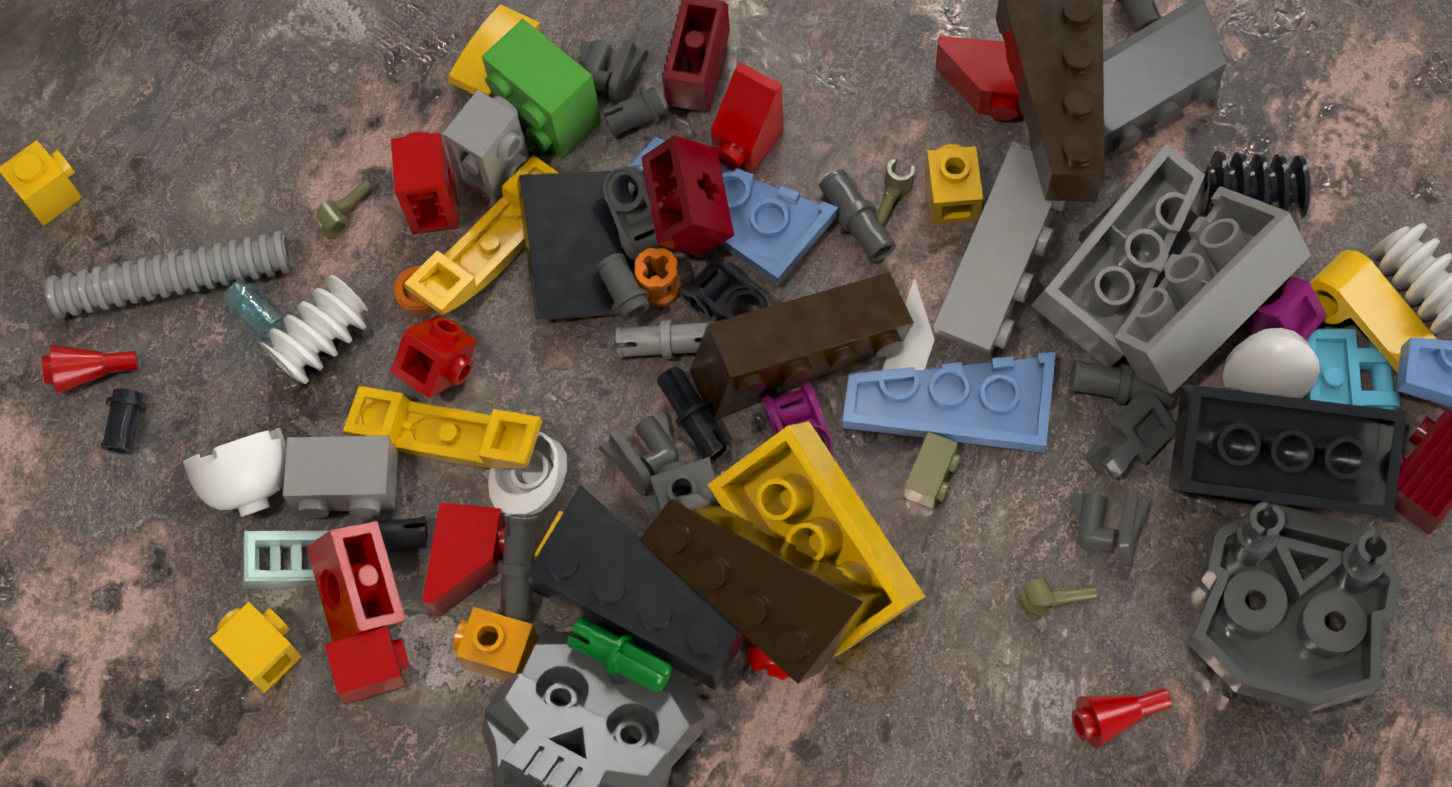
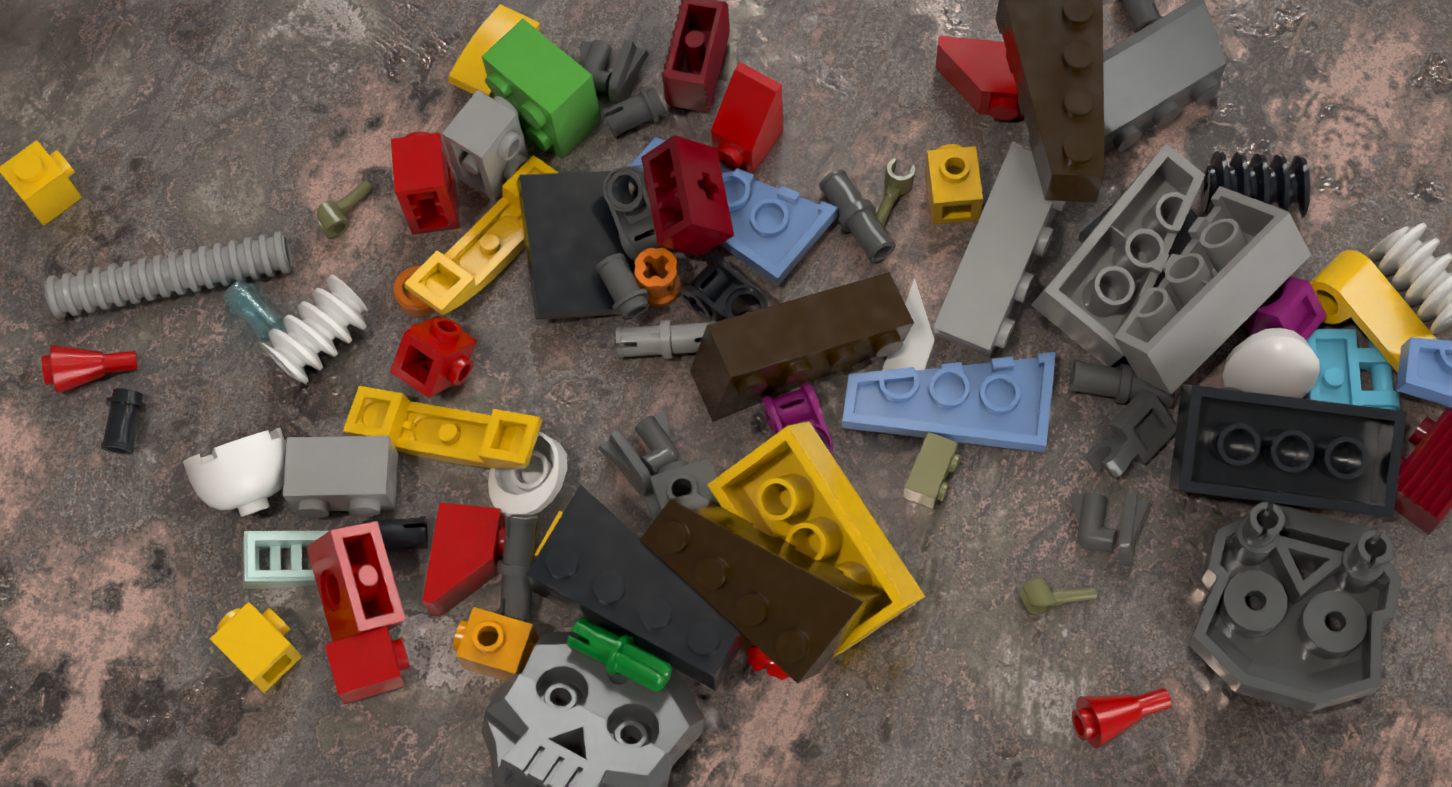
black axle [657,366,732,462] -> none

